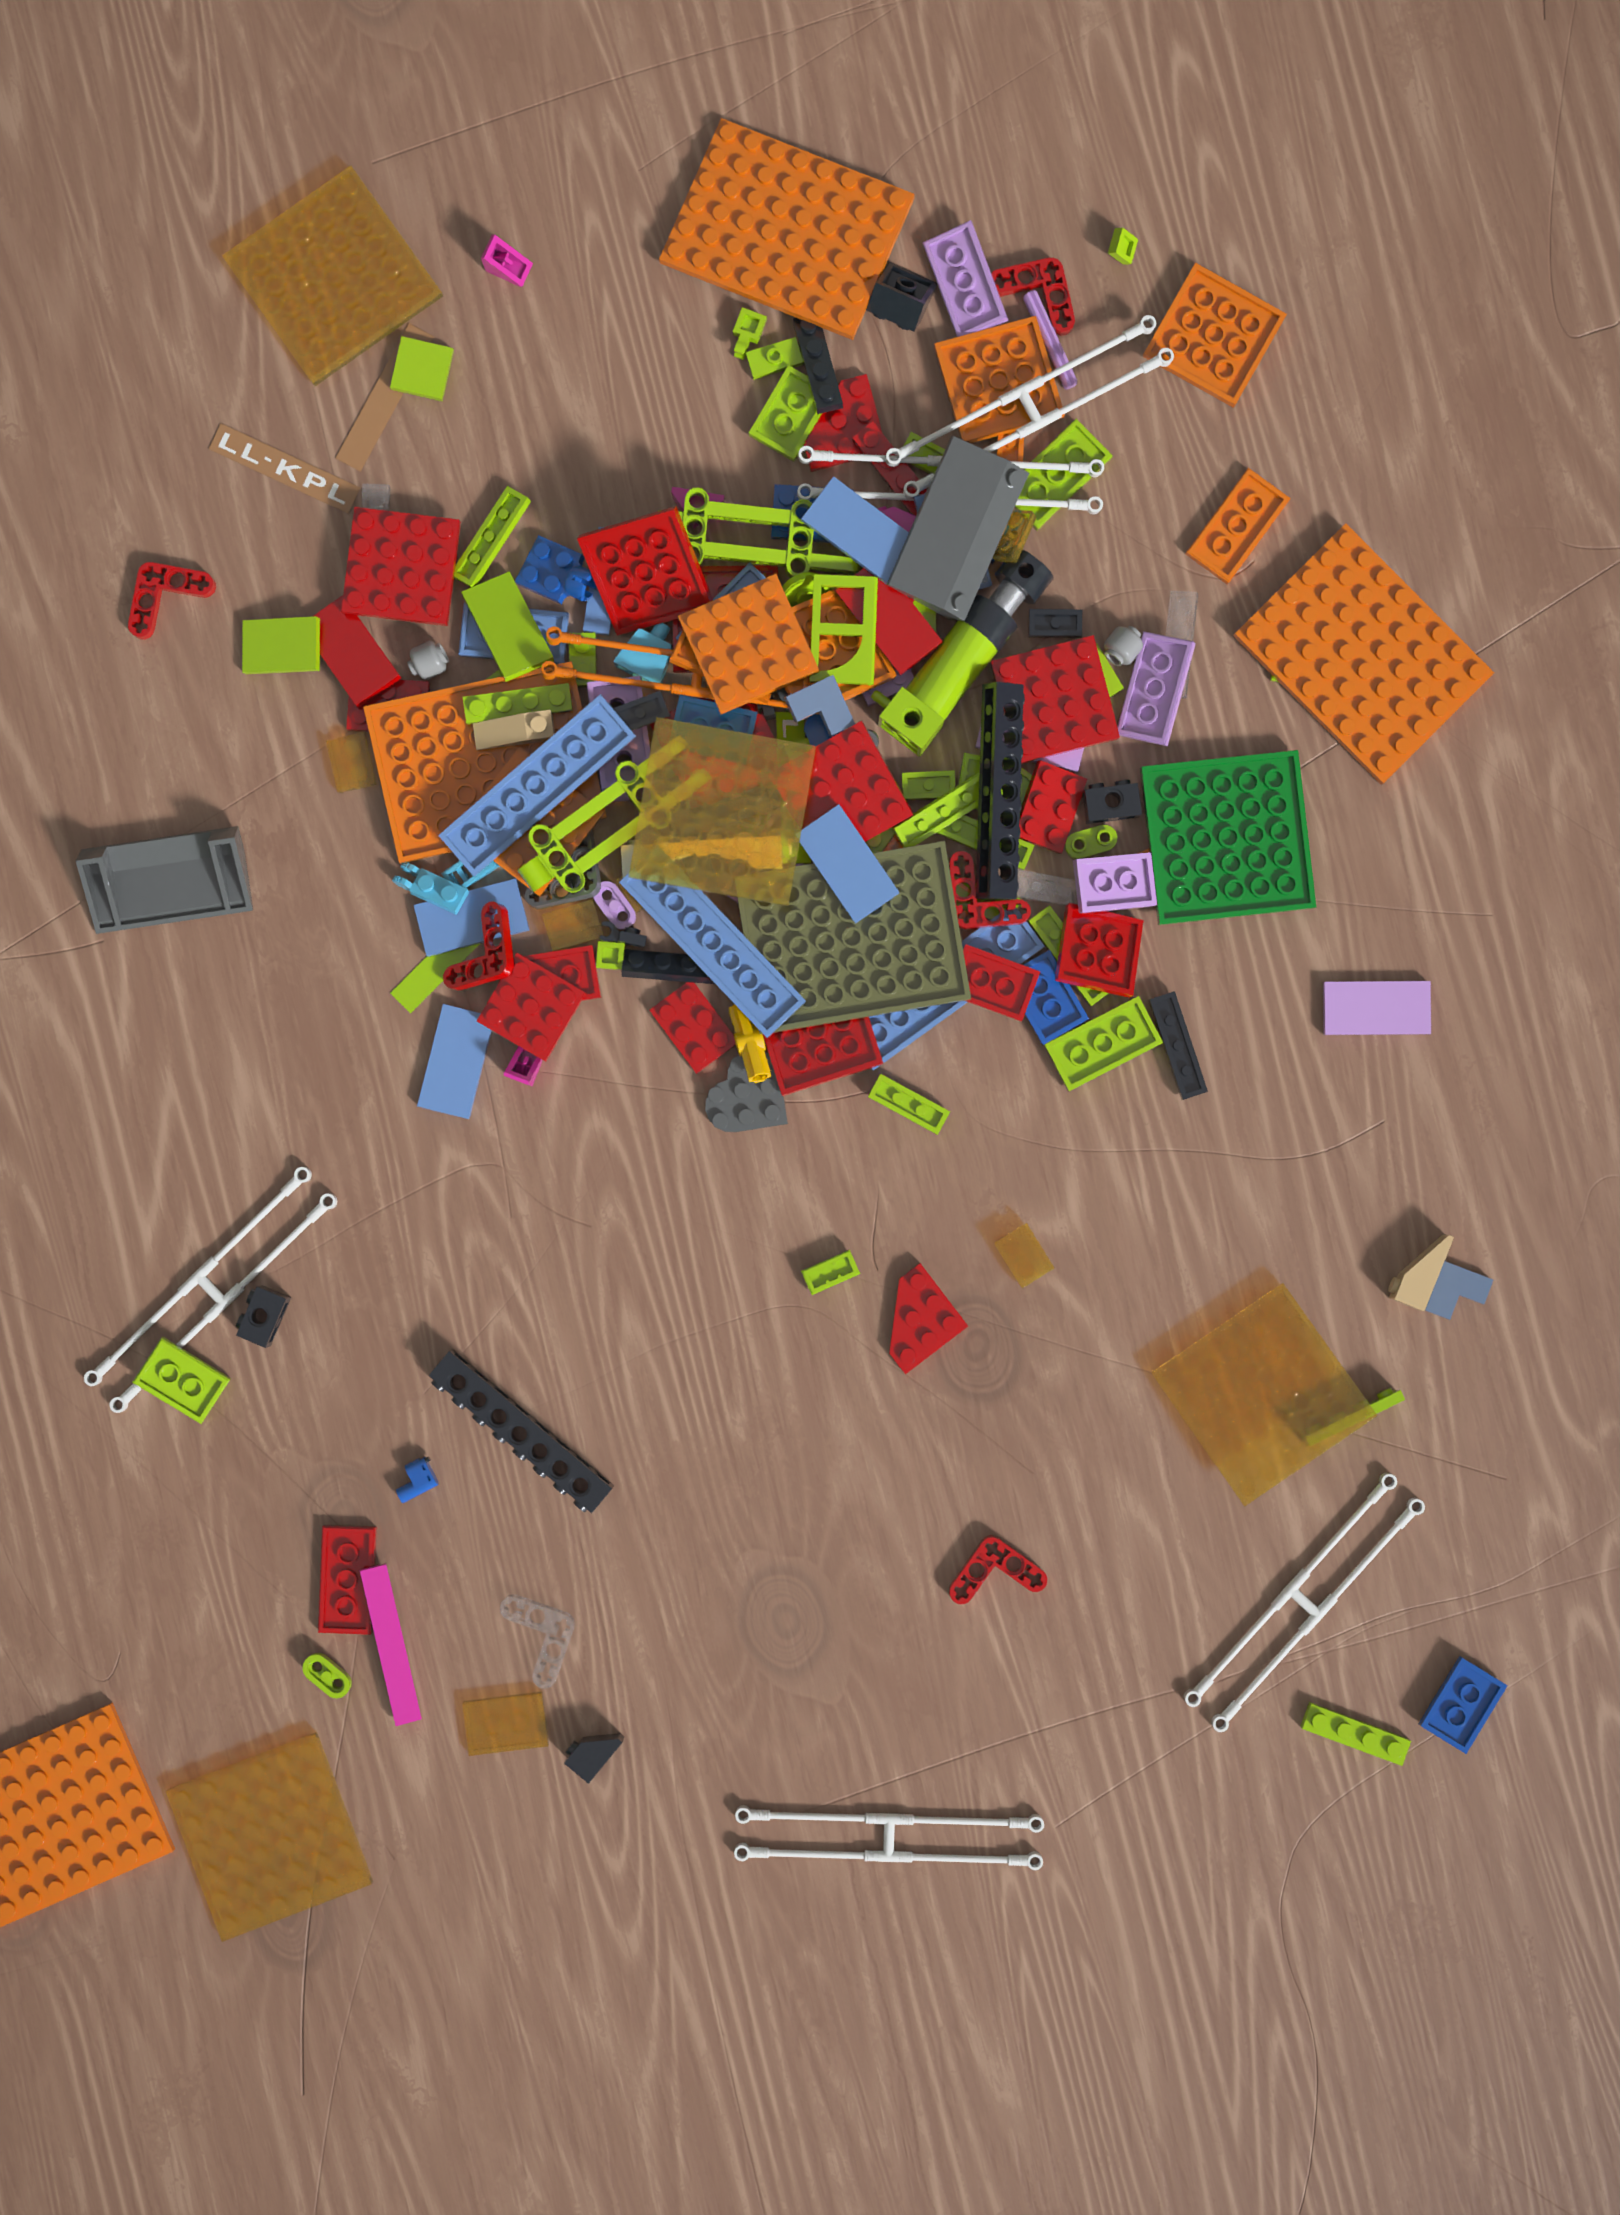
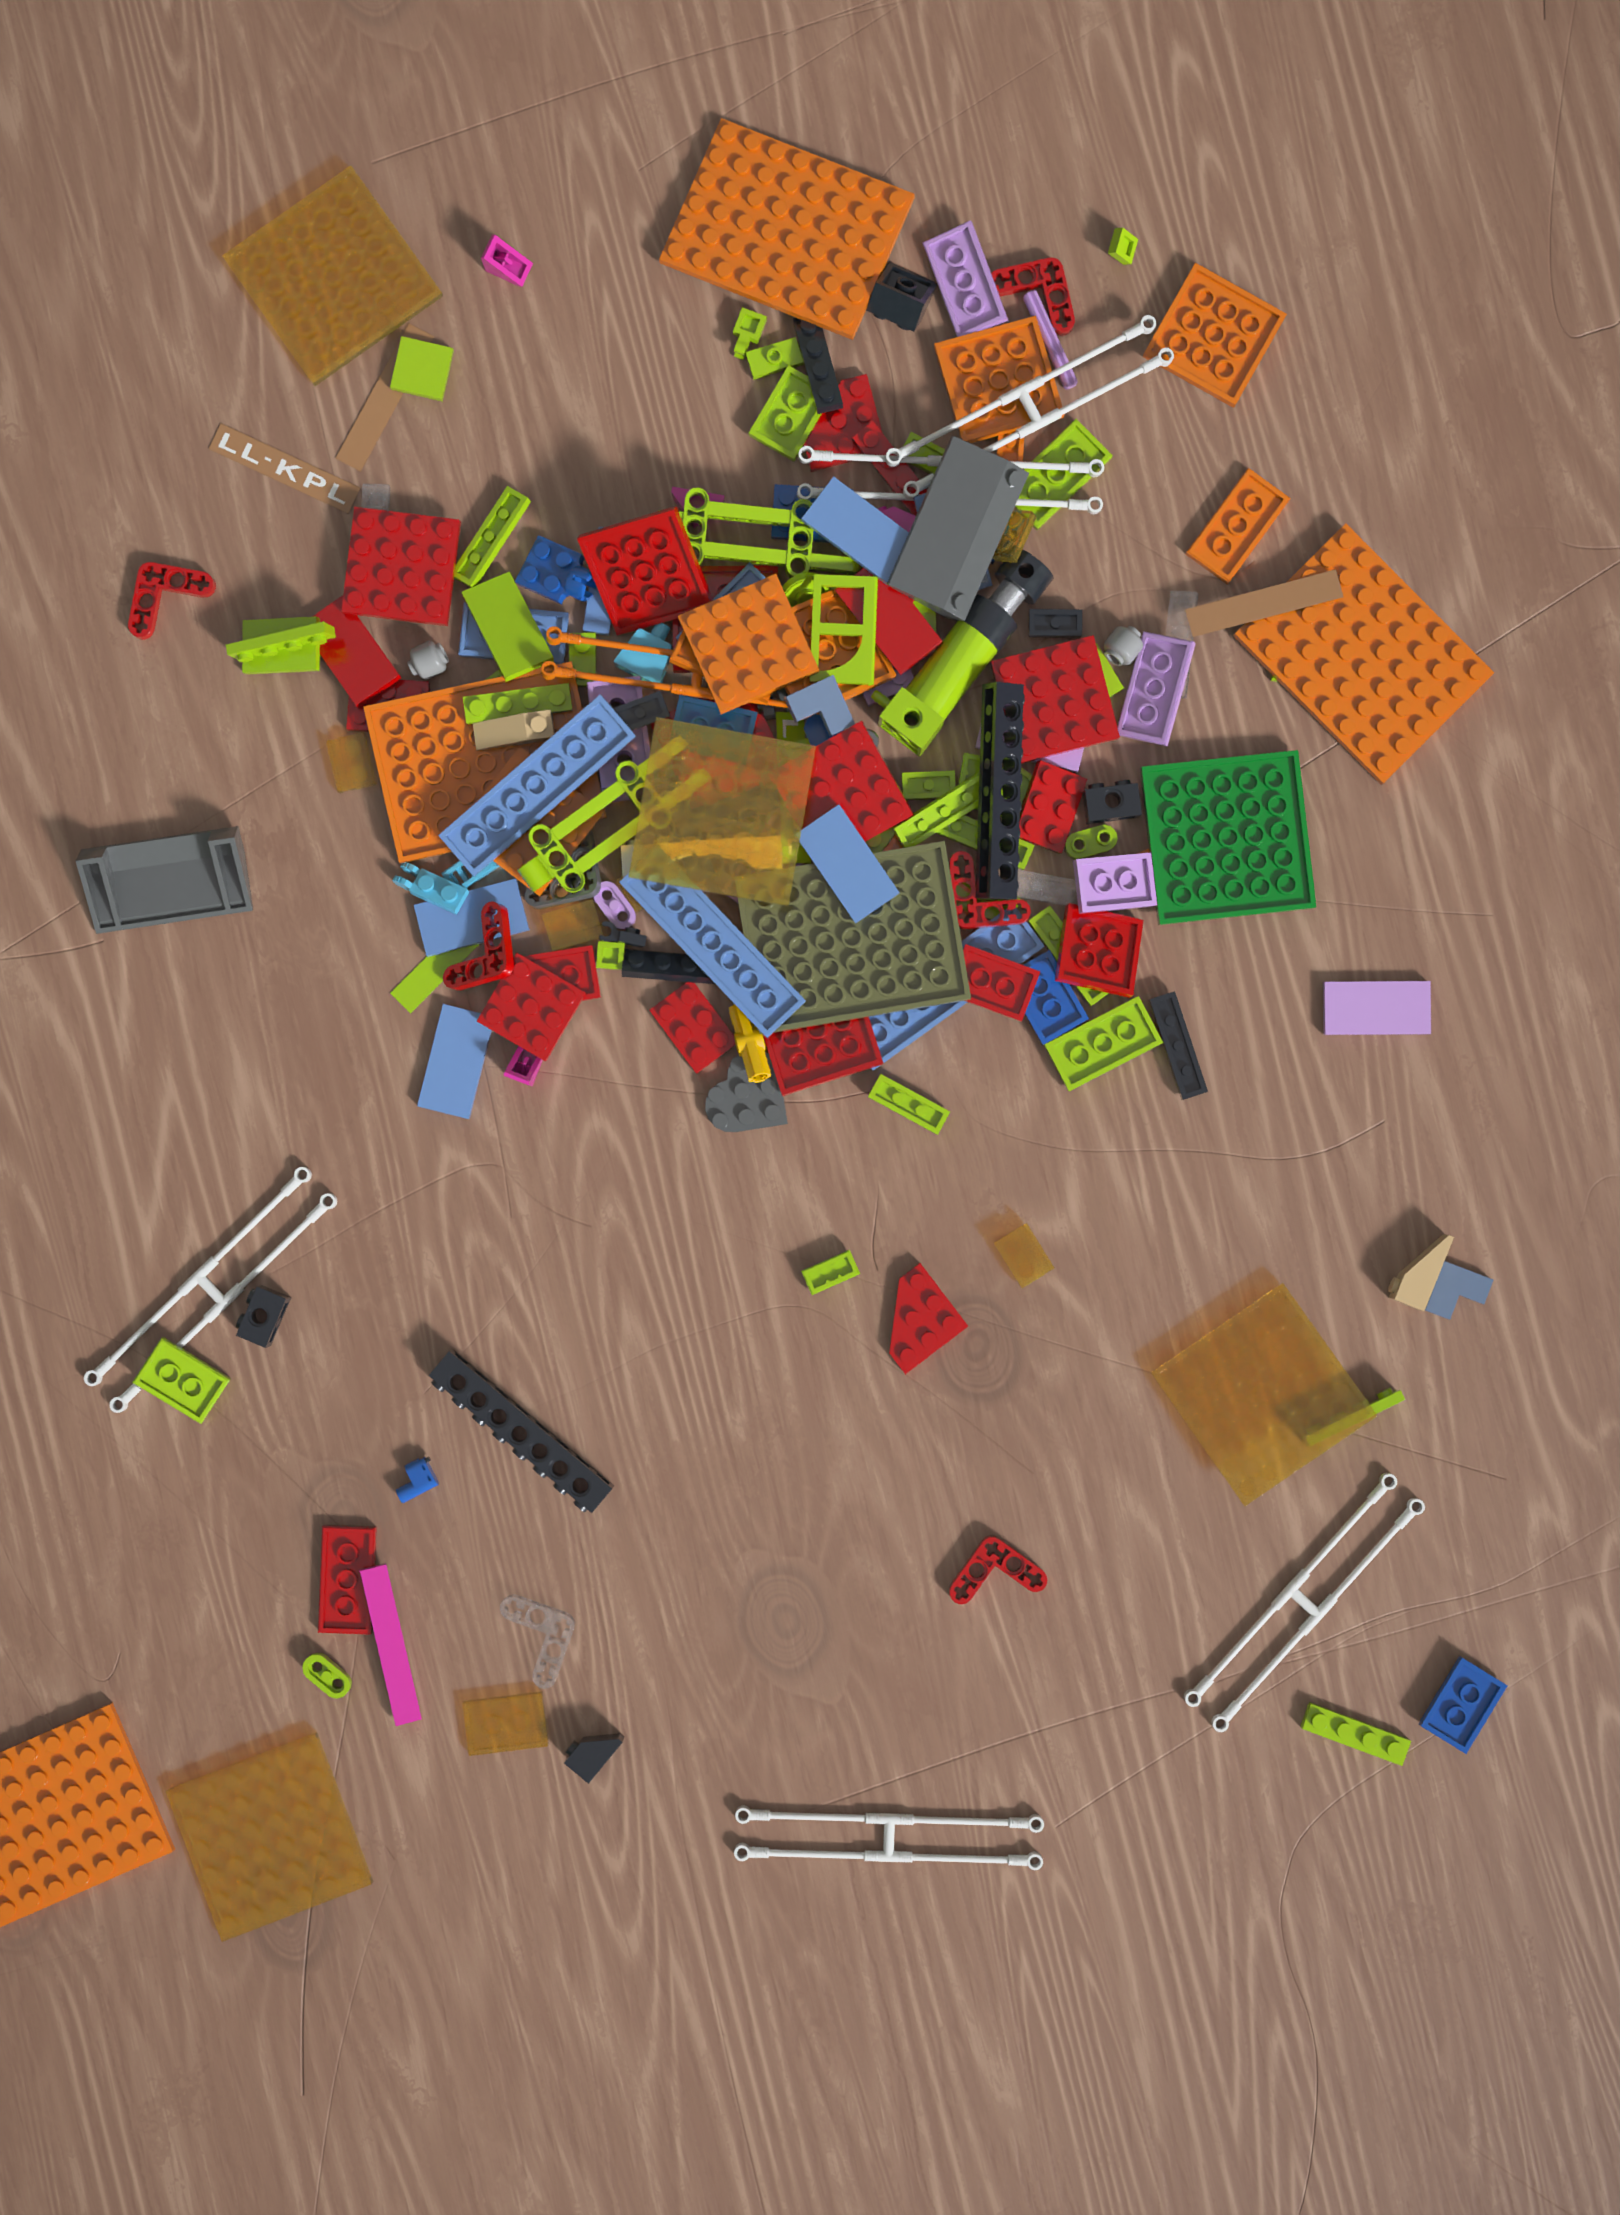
none -> lime plate [226,622,336,662]
none -> medium nougat sticker [1185,569,1344,637]

